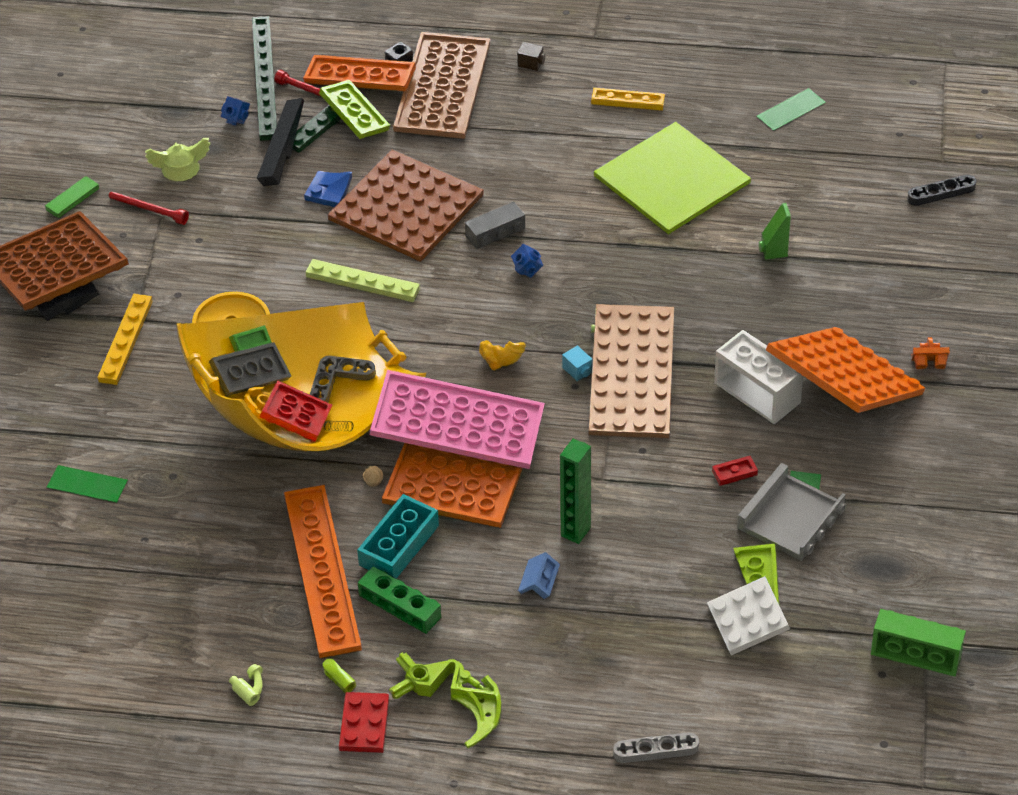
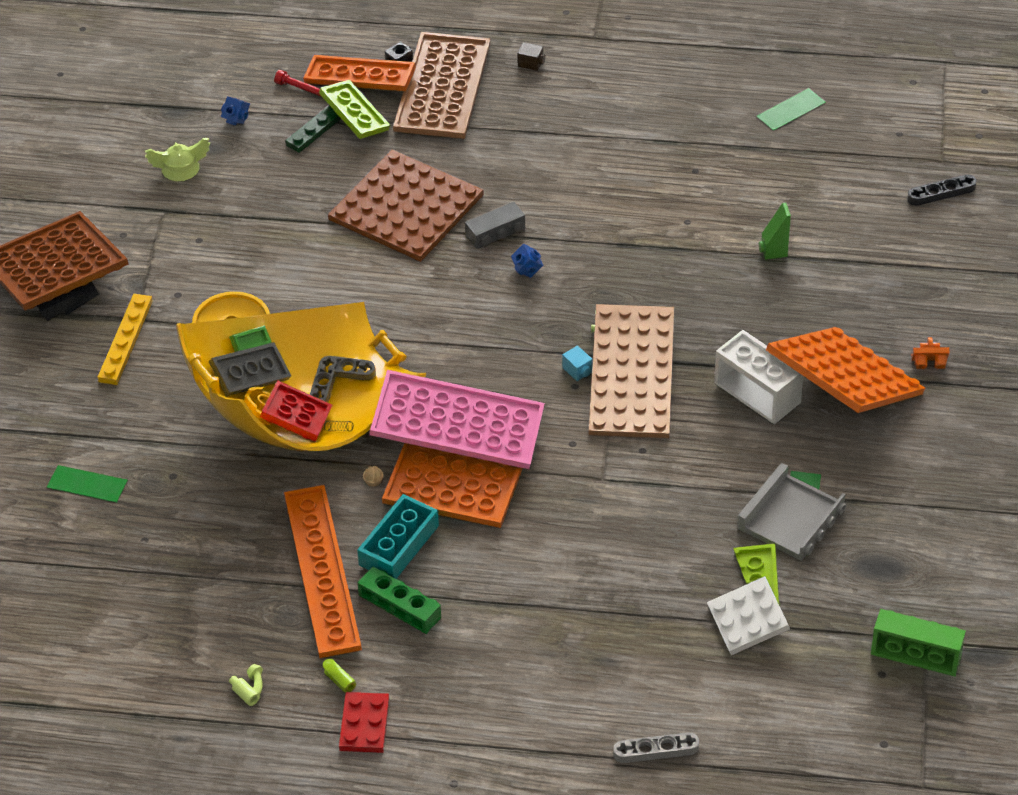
bright green tile [45,176,99,218] -> none
red piece [109,192,189,225] -> none
plate [252,16,277,141] -> none
black slope [257,98,304,187] -> none
blue plate [304,171,352,207] -> none
yellowish green plate [306,259,420,302] -> none
lime piece [389,652,501,749] -> none
yellow hair [479,340,526,371] -> none
medium blue panel [518,552,560,599] -> none
green brick [560,438,591,544] -> none
yellow tile [591,88,665,111] -> none
lime tile [594,122,751,235] -> none
red plate [712,456,758,486] -> none

